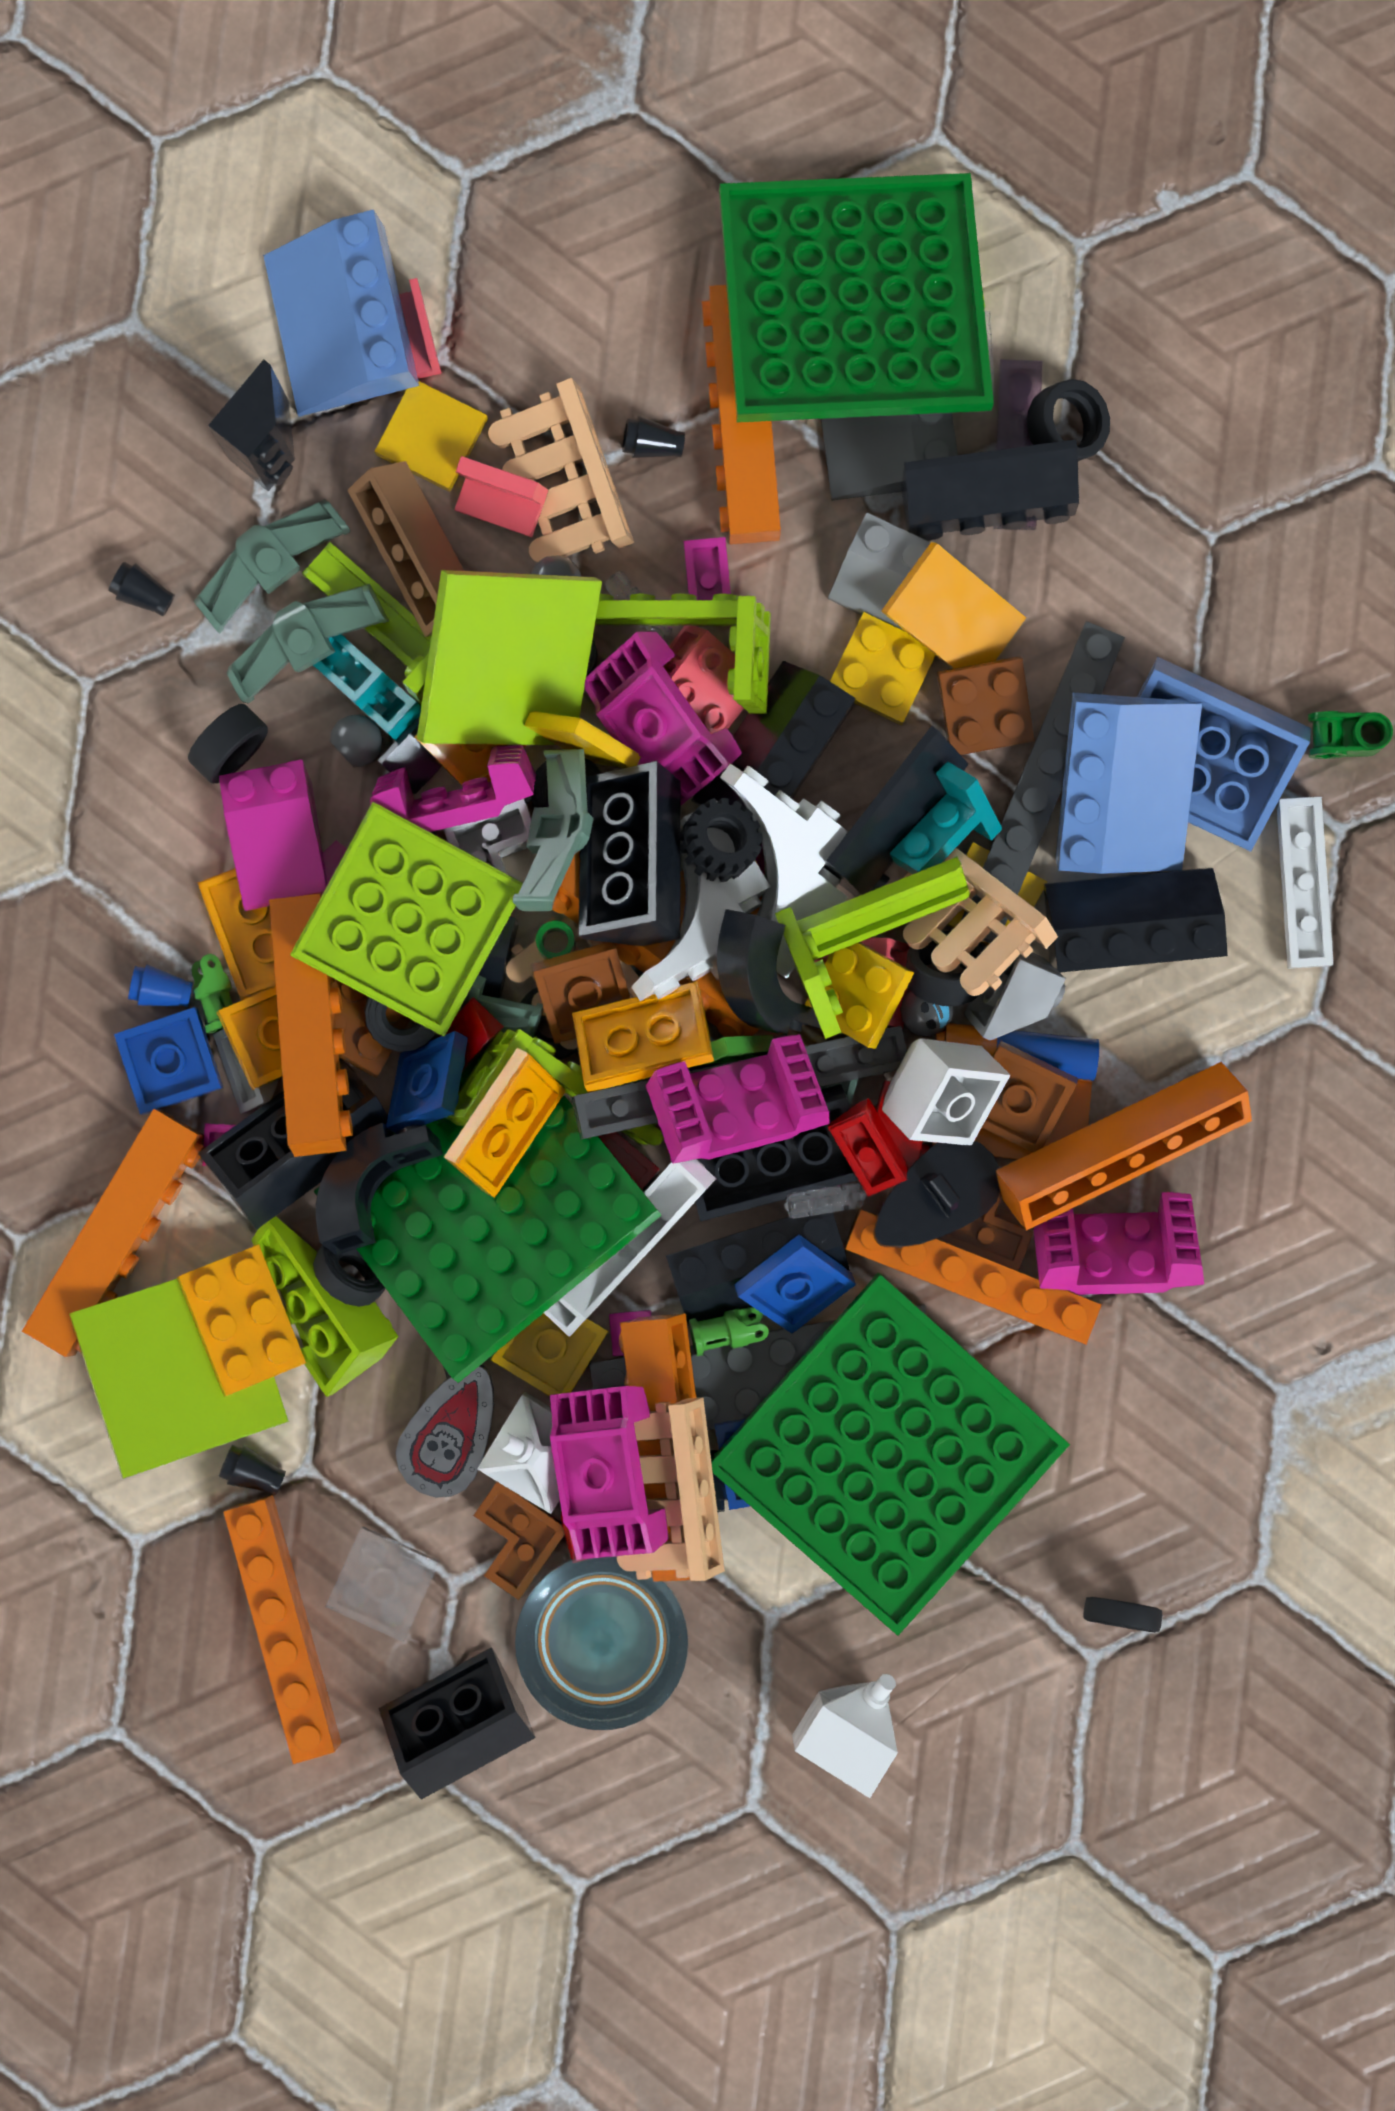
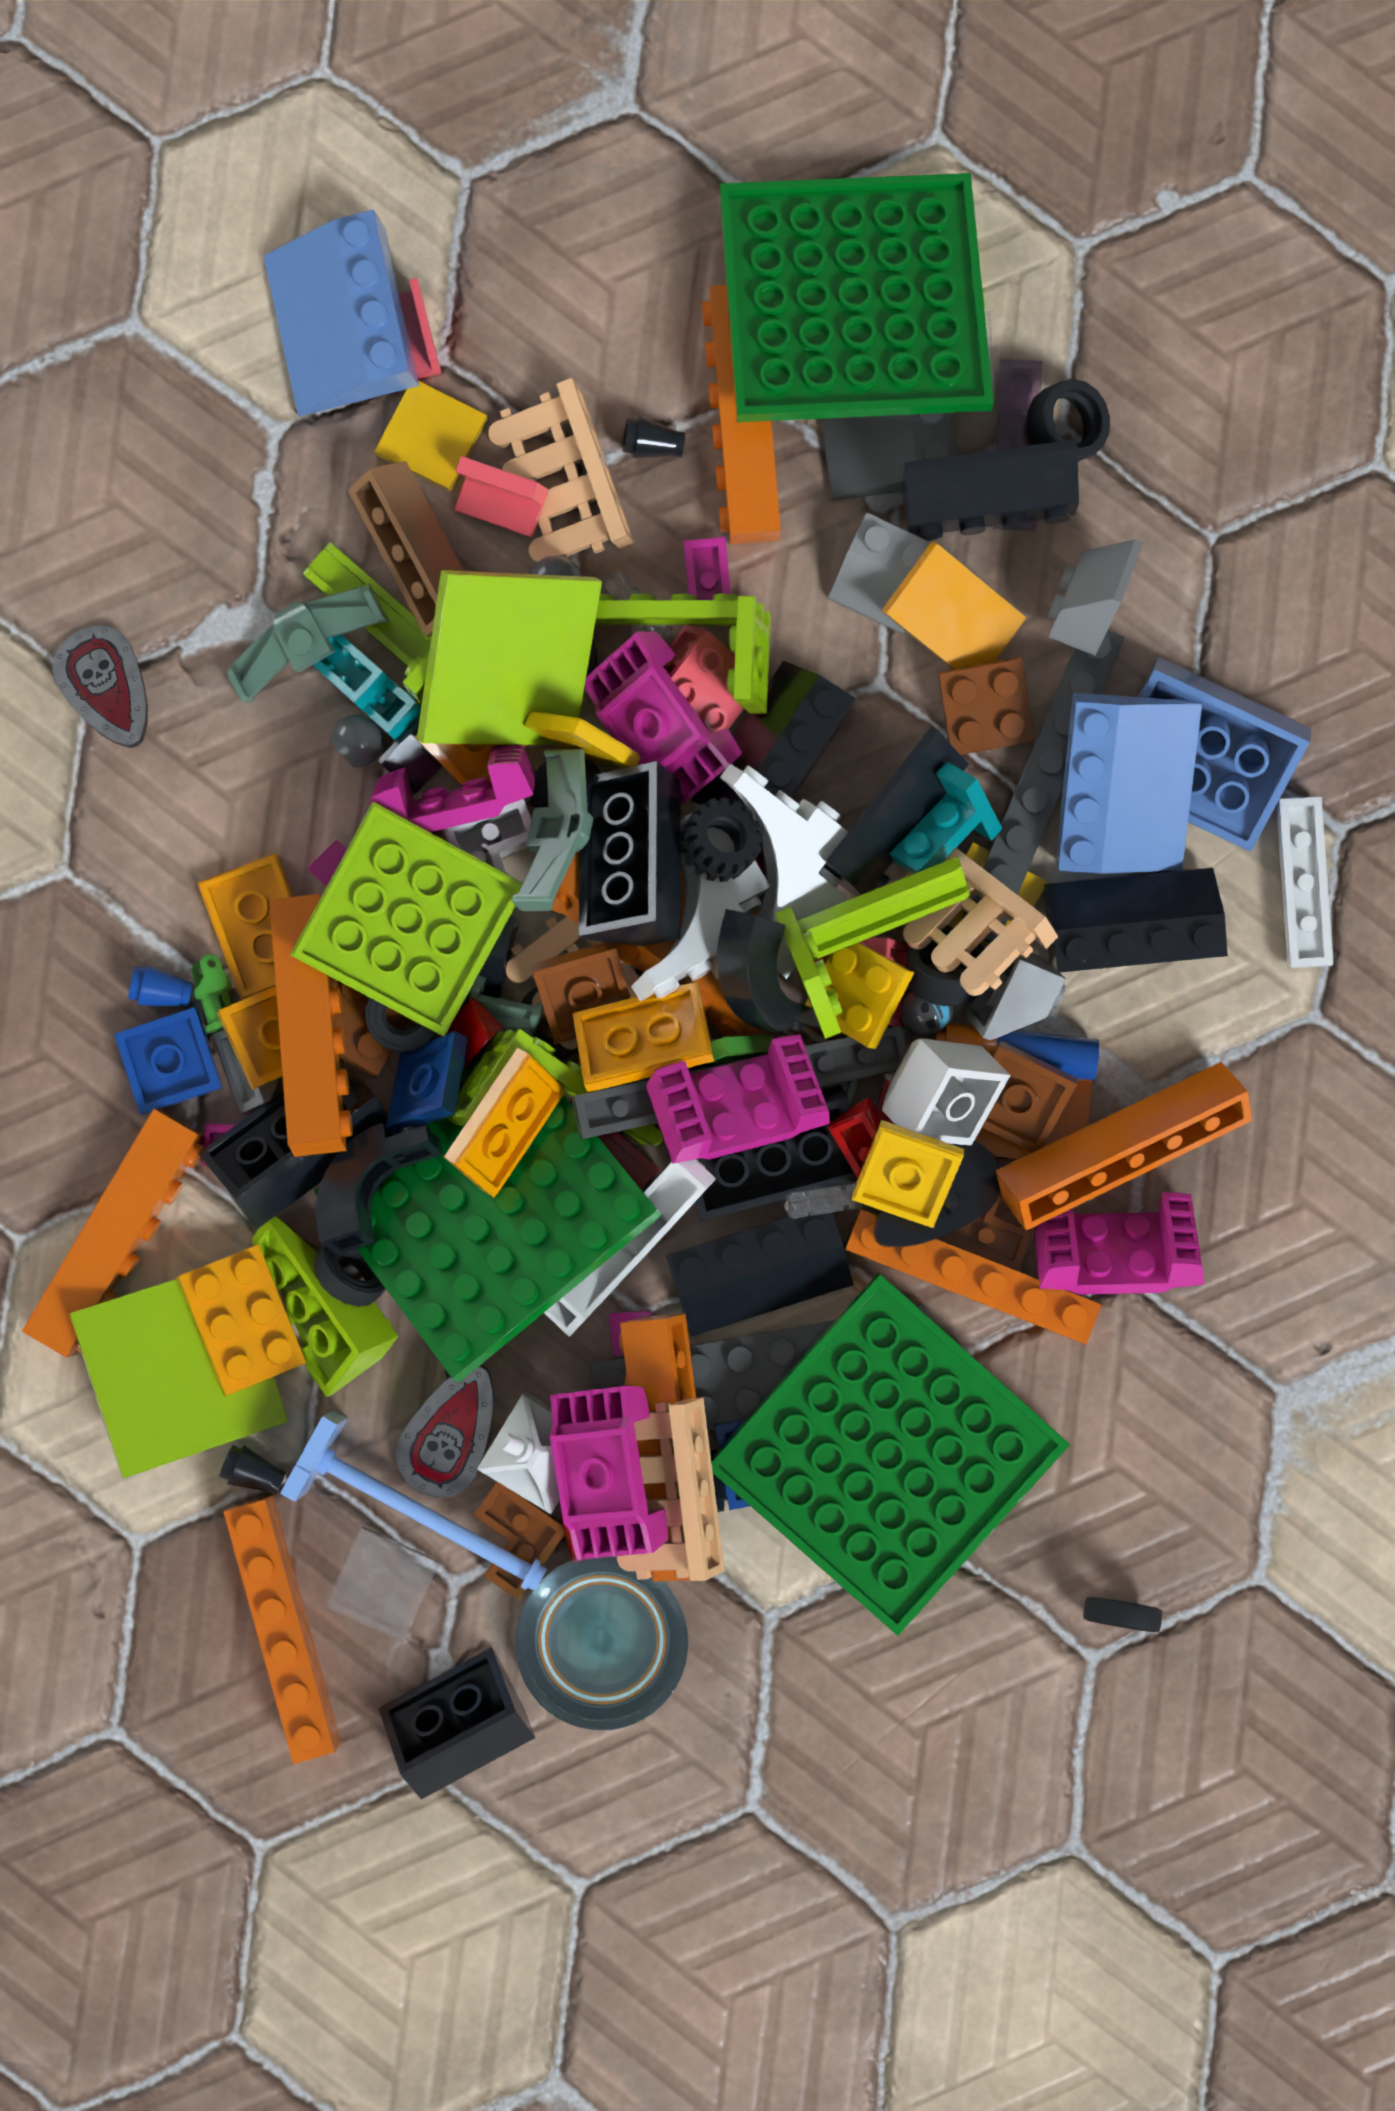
black cone [108,562,175,617] -> none
black tyre [188,704,268,784] -> none
sand green plate [194,499,351,634] -> none
black slope [208,359,295,491] -> none
dark pink slope [219,760,328,911] -> none
yellow plate [491,1313,608,1396] -> none
green beam [536,920,576,960] -> none
bright green piece [688,1307,769,1356] -> none
blue plate [734,1235,856,1334] -> none
white piece [792,1674,898,1798] -> none
yellow plate [830,612,936,726] -> none
green piece [1308,711,1393,759] -> none
none -> shield [52,626,148,748]
none -> light blue tile [280,1410,548,1591]
none -> yellow tile [851,1120,964,1228]
none -> light grey slope [1047,539,1143,656]

